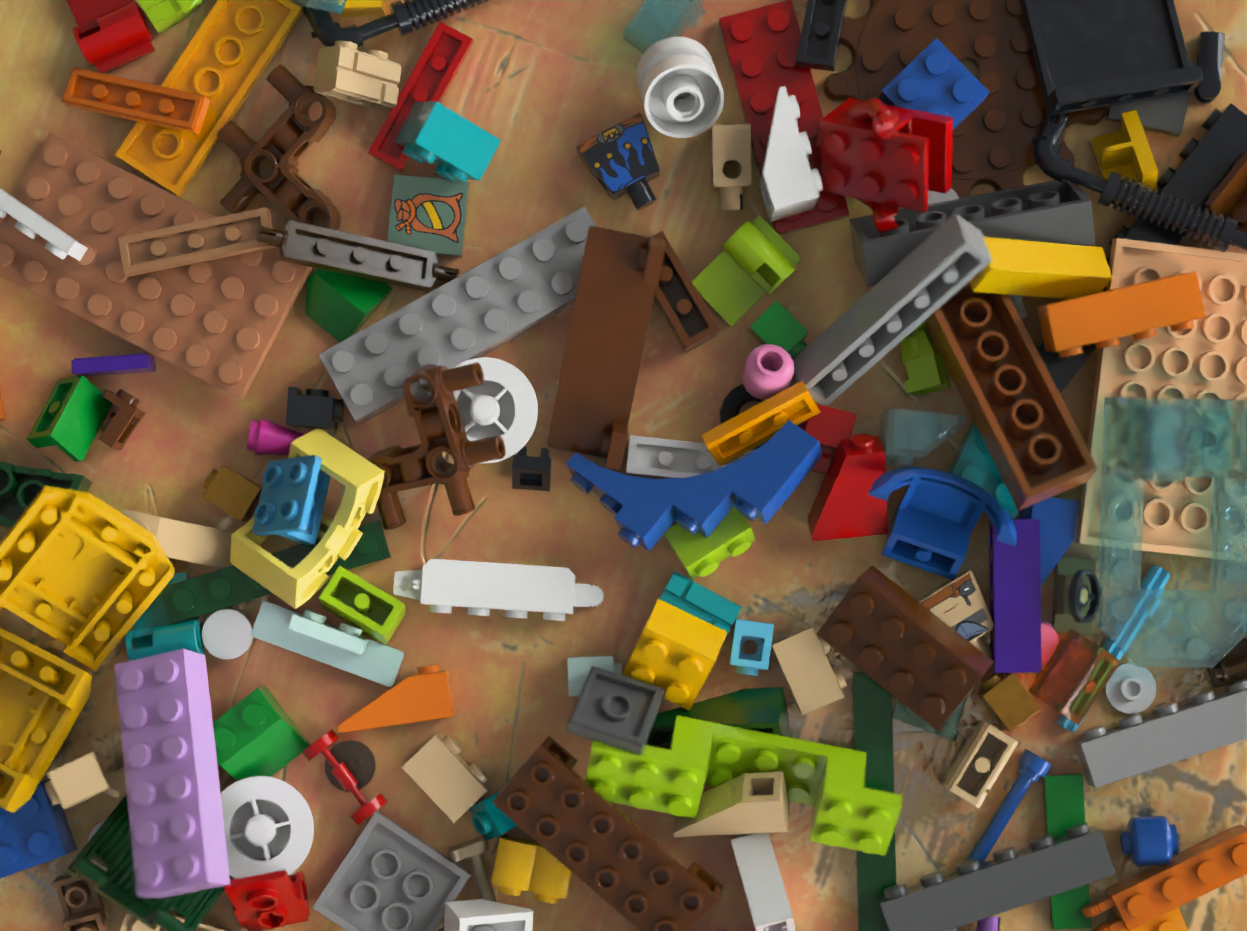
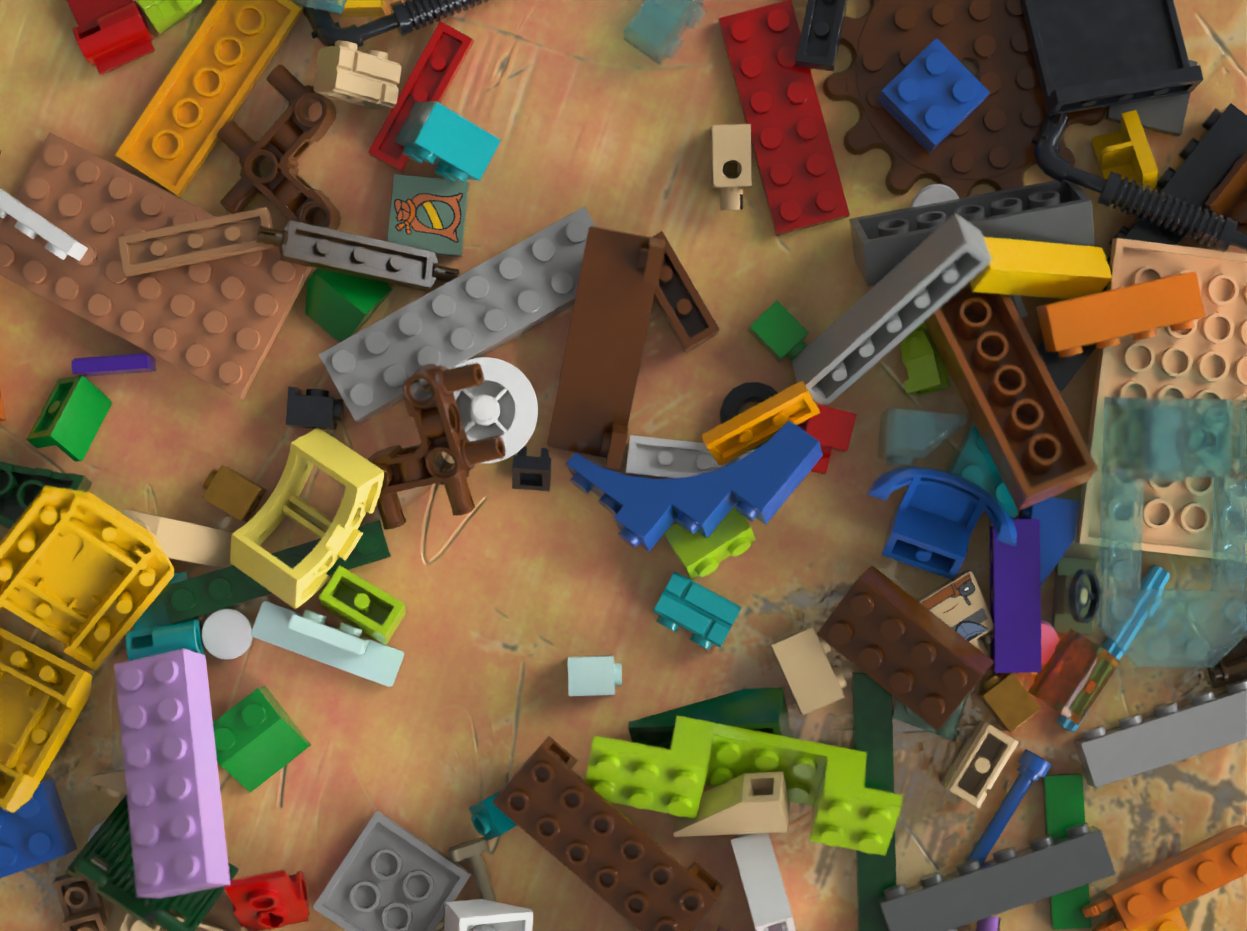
tan slope [44,753,110,809] -> none
orange tile [61,67,210,135] -> none
reddish brown bracket [99,389,145,450] -> none
white wheel [220,776,314,879] -> none
dark pink cone [246,418,304,455] -> none
dark azure bracket [252,455,331,546] -> none
red wheel [302,729,387,825] -> none
clear smoke piece [325,740,376,791] -> none
orange slope [338,664,455,733] -> none
white hinge [393,559,605,621] -> none
tan brick [401,733,490,823] -> none
yellow brick [491,835,572,904] -> none
dark grey tile [567,666,665,755] -> none
torso [576,112,660,211] -> none
yellow brick [622,599,727,711] -> none
white wheel [636,37,724,138] -> none
lime piece [692,215,802,326] -> none
medium azure brick [729,619,774,676] -> none
bright pink head [742,344,794,400] -> none
white slope [759,86,823,222] -> none
red slope [807,434,888,541] -> none
red torso [816,98,953,233] -> none
white piece [1104,663,1156,714] -> none
blue head [1120,816,1179,867] -> none
black bar [1194,31,1225,104] -> none

